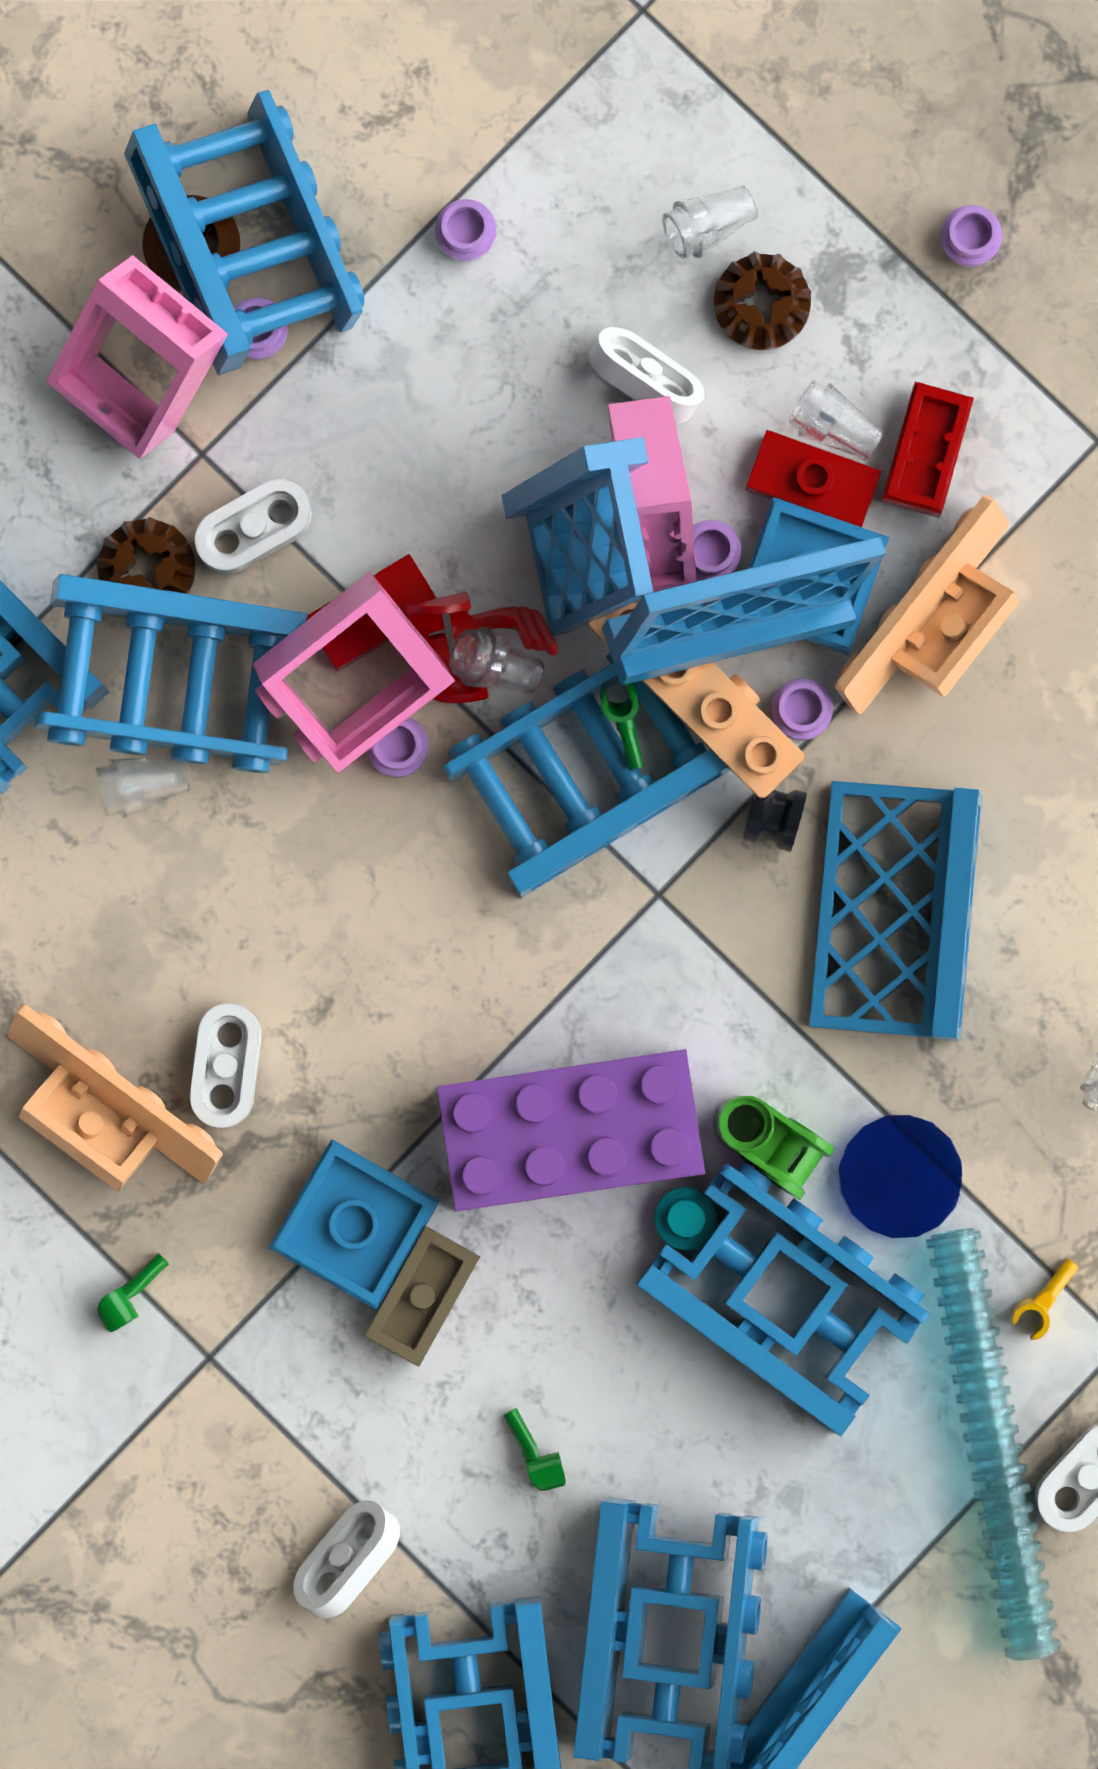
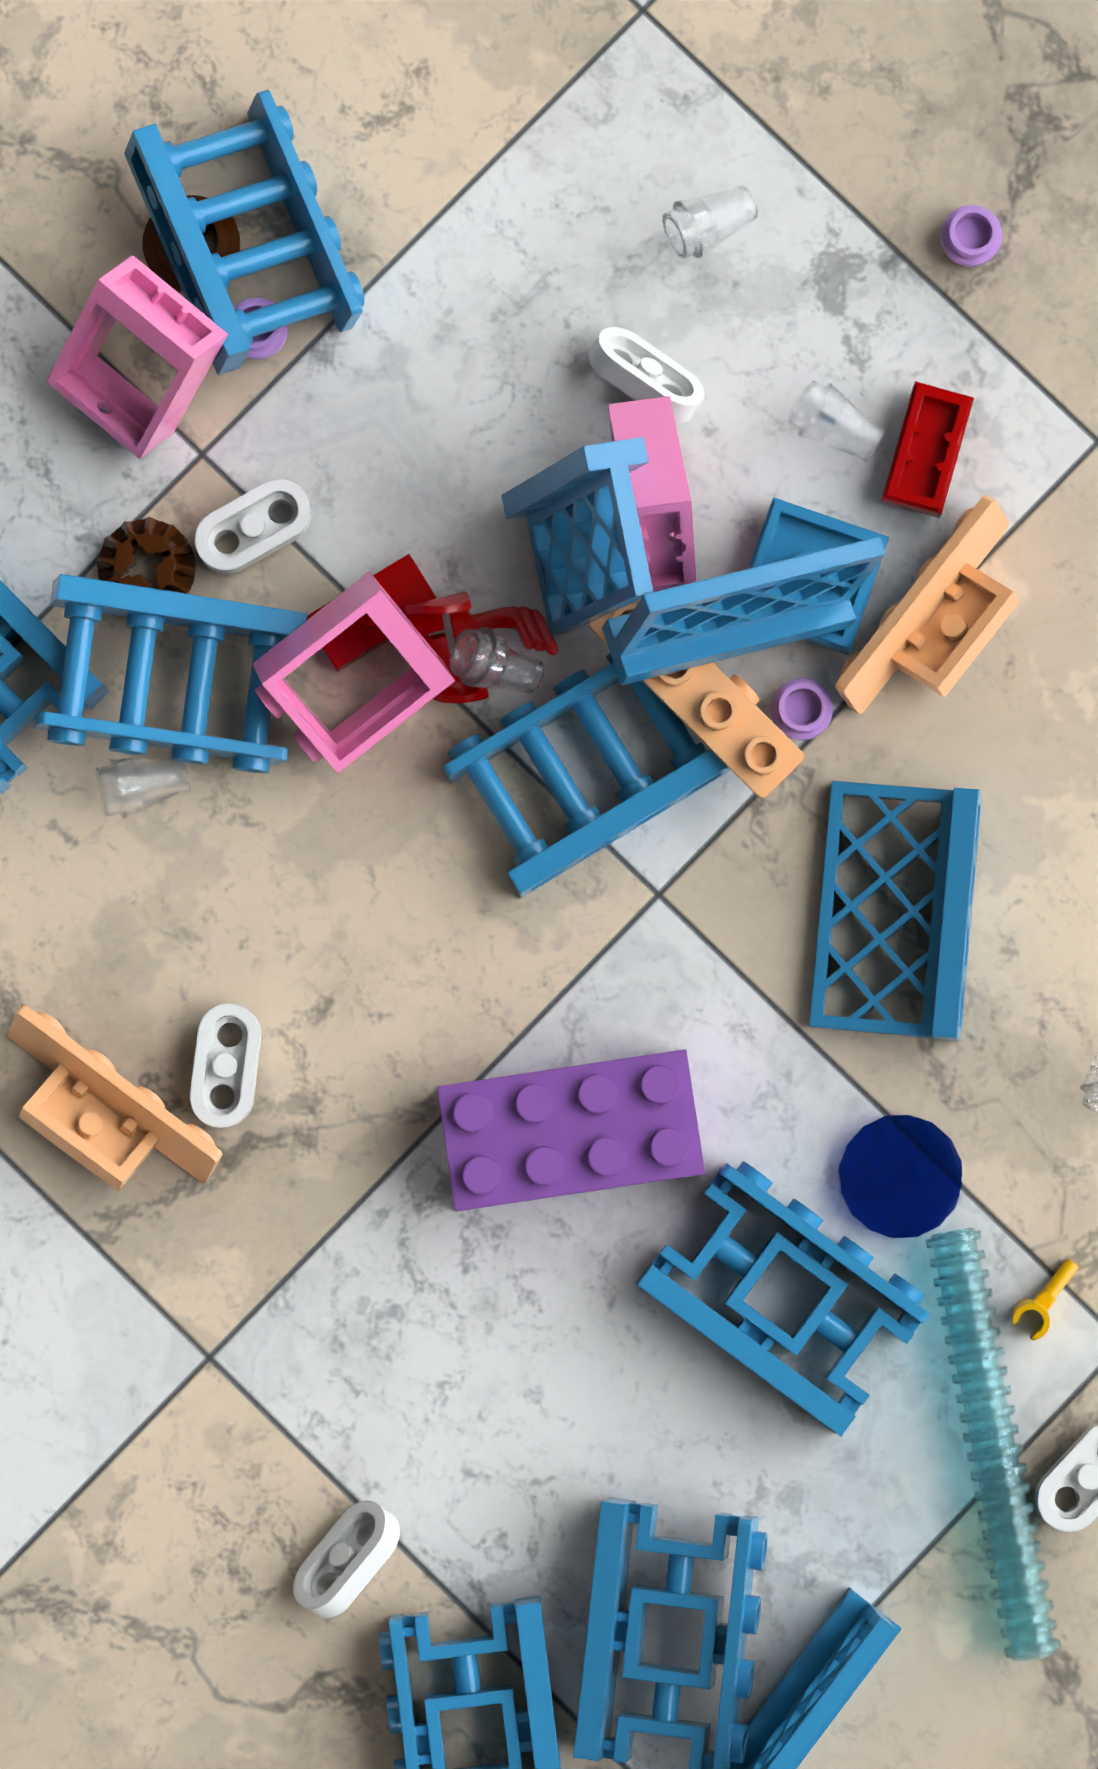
green hand [98,1253,169,1332] -> none
dark azure plate [269,1139,440,1310] -> none
dark tan plate [365,1226,481,1367] -> none
lavender plate [367,718,429,778] -> none
lavender plate [435,199,496,261] -> none
green hand [503,1408,566,1491] -> none
green hand [600,683,644,770] -> none
teal plate [654,1187,717,1250] -> none
lavender plate [693,520,741,581] -> none
reddish brown gear [713,251,811,350] -> none
bright green piece [713,1096,835,1200] -> none
black wheel [743,789,807,852] -> none
red plate [745,430,882,527] -> none

